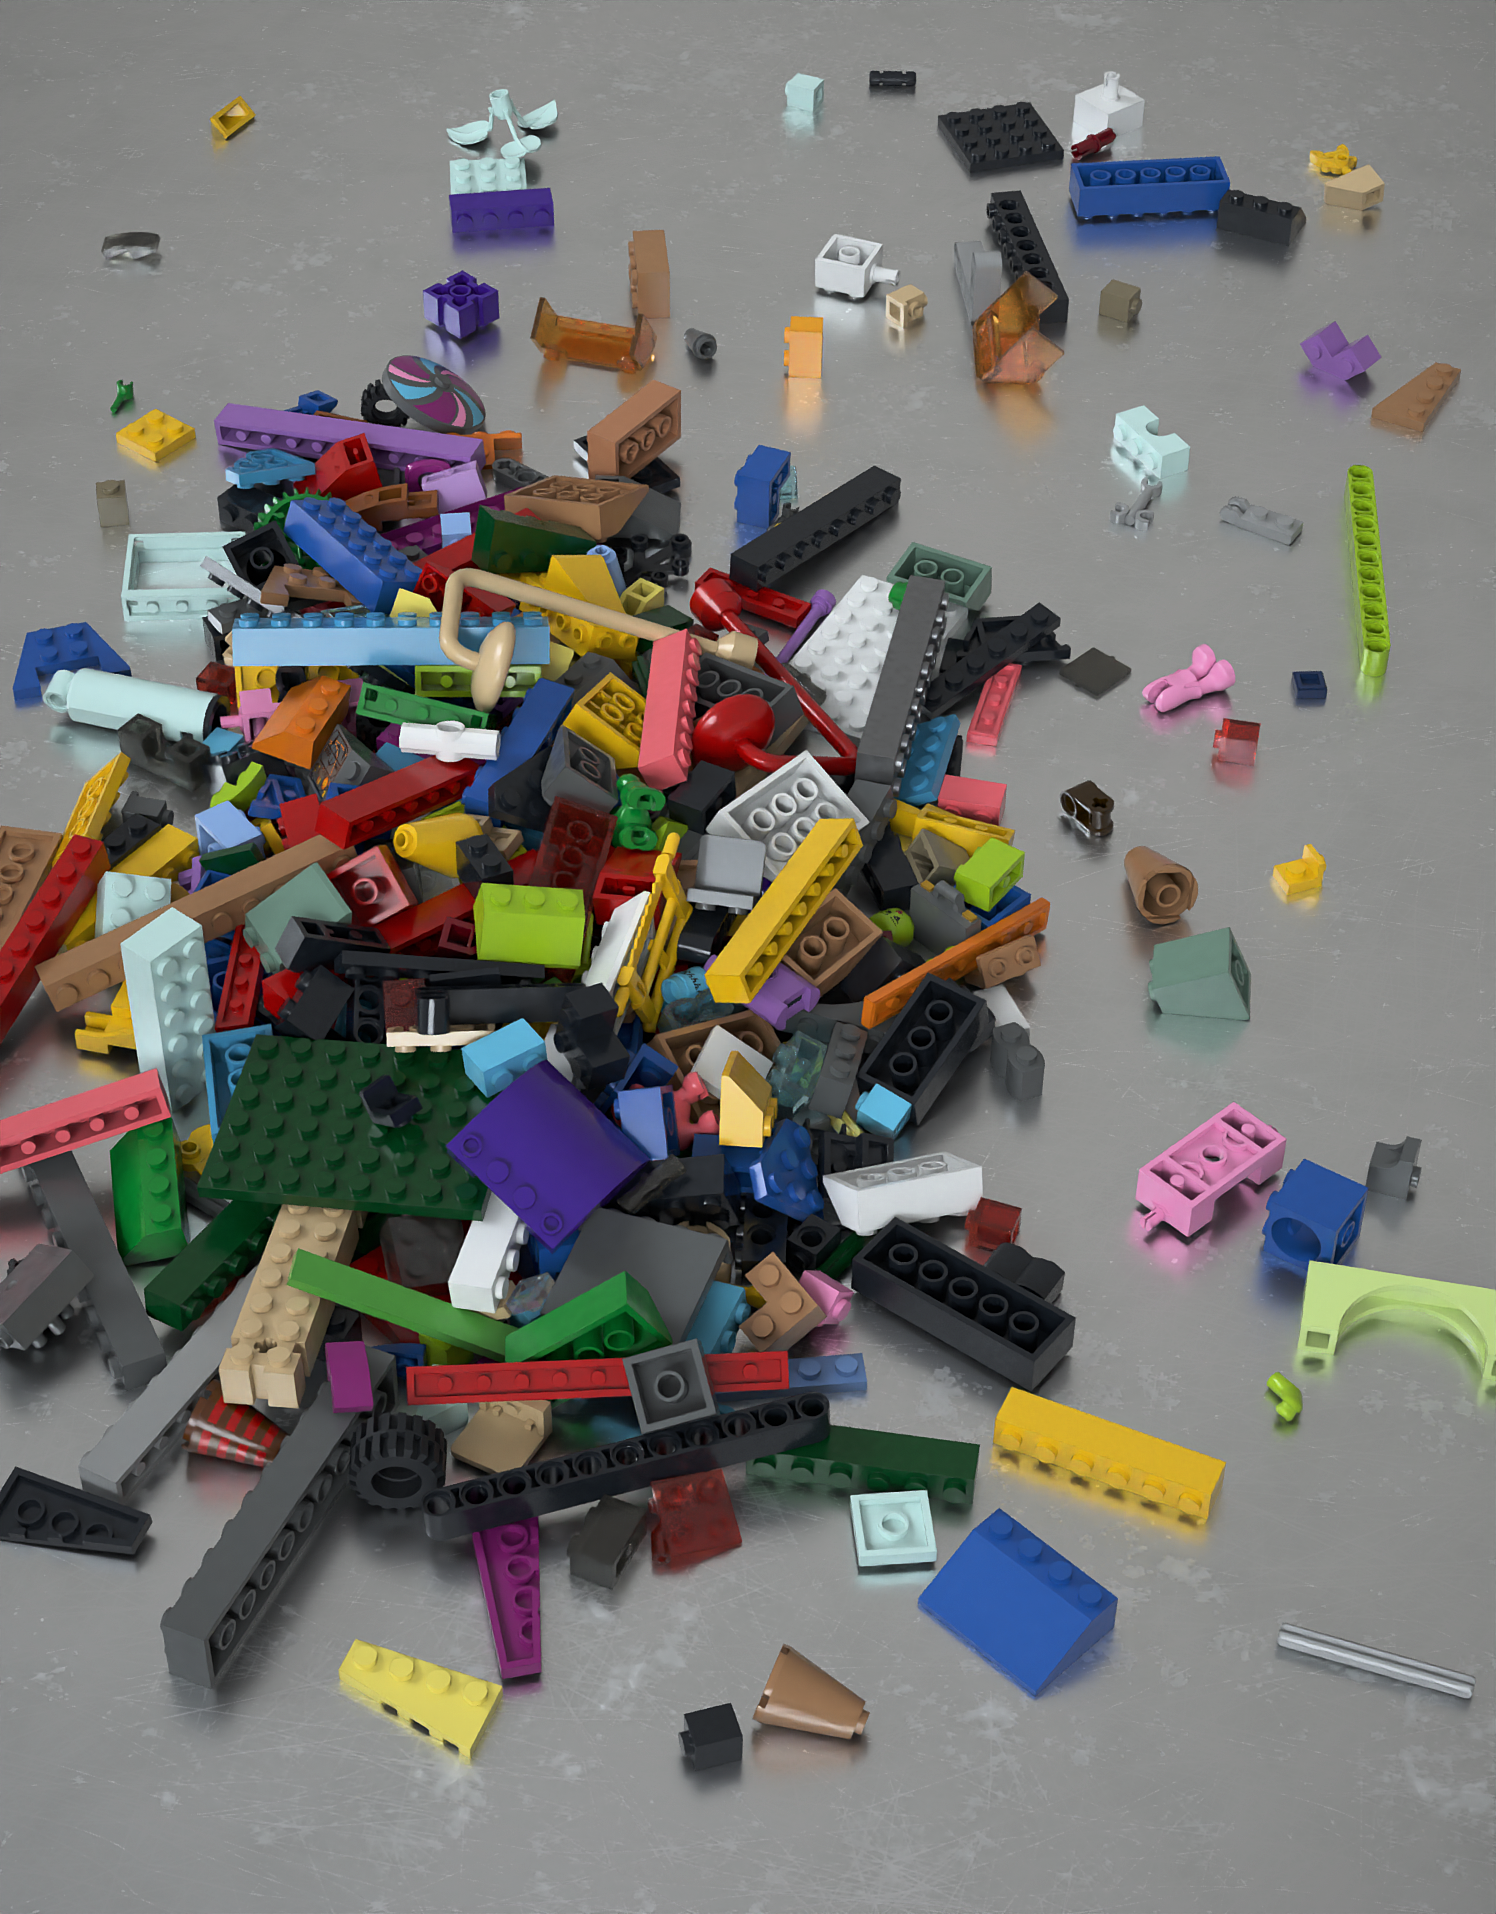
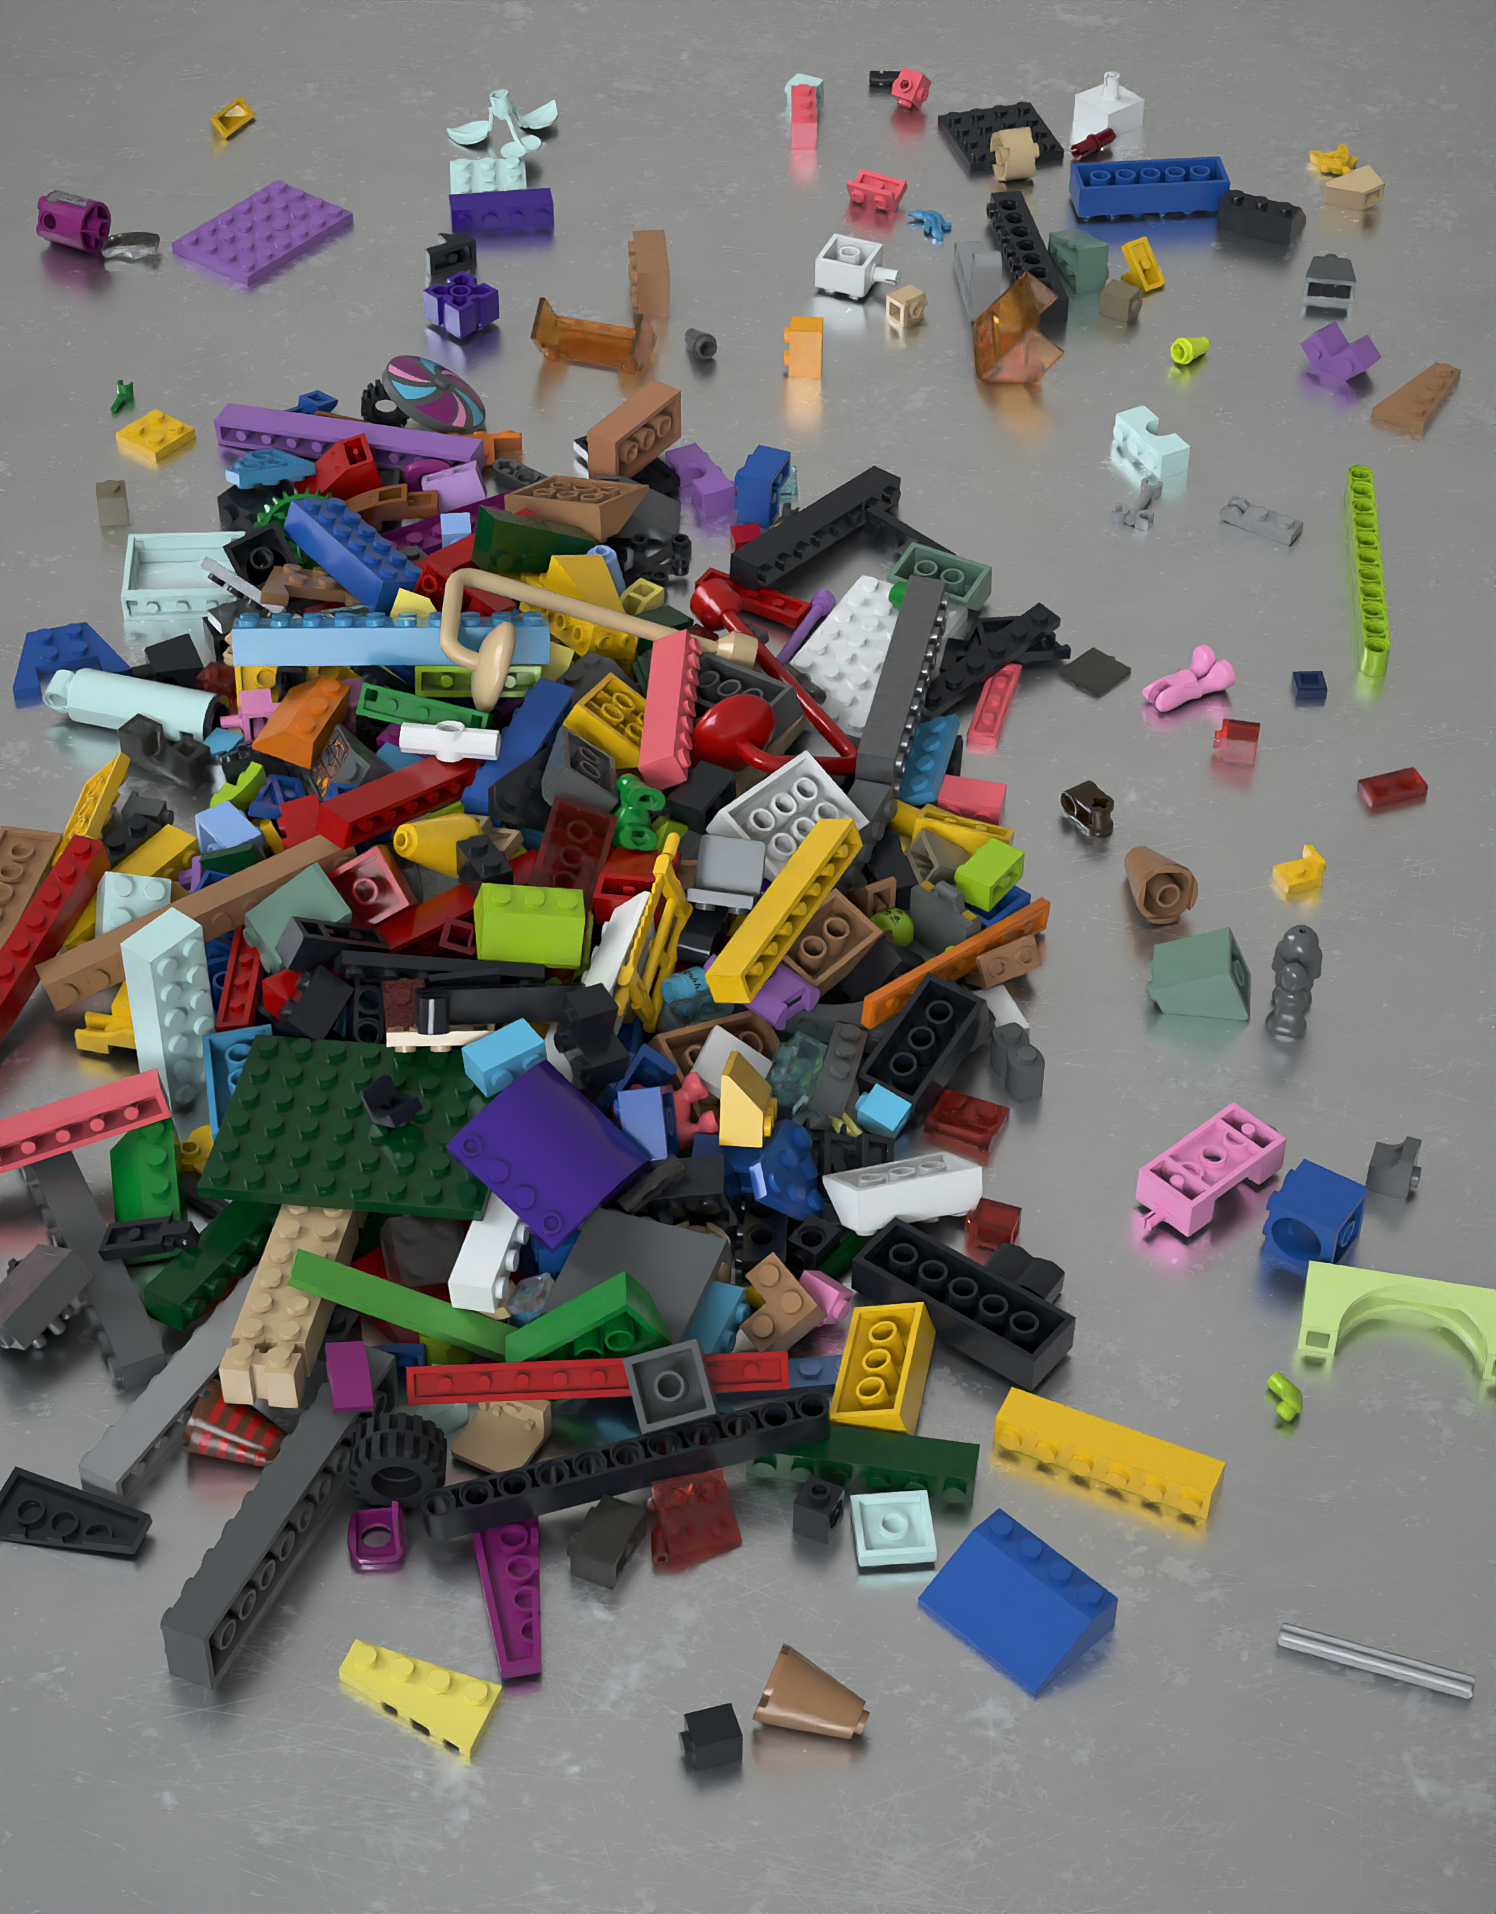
none -> magenta cylinder [36,190,111,253]
none -> black hinge [98,1216,201,1261]
none -> black torso [130,633,207,691]
none -> medium lavender plate [172,180,353,286]
none -> magenta piece [347,1501,407,1565]
none -> black slope [425,233,477,276]
none -> medium lavender arch [665,443,737,518]
none -> red tile [730,523,762,551]
none -> coral brick [791,84,817,150]
none -> black brick [792,1475,845,1545]
none -> yellow slope [830,1302,936,1436]
none -> coral bracket [846,169,908,211]
none -> medium nougat slope [847,876,896,918]
none -> black plate [865,505,957,556]
none -> coral brick [891,67,931,109]
none -> dark azure piece [908,209,952,240]
none -> clear red plate [923,1088,1010,1154]
none -> tan brick [990,127,1039,181]
none -> sand green wedge [1048,228,1109,295]
none -> yellow slope [1121,236,1166,293]
none -> neon yellow cone [1170,337,1210,364]
none -> dark grey animal [1265,925,1323,1037]
none -> dark grey torso [1303,254,1356,304]
none -> clear red plate [1357,767,1428,808]

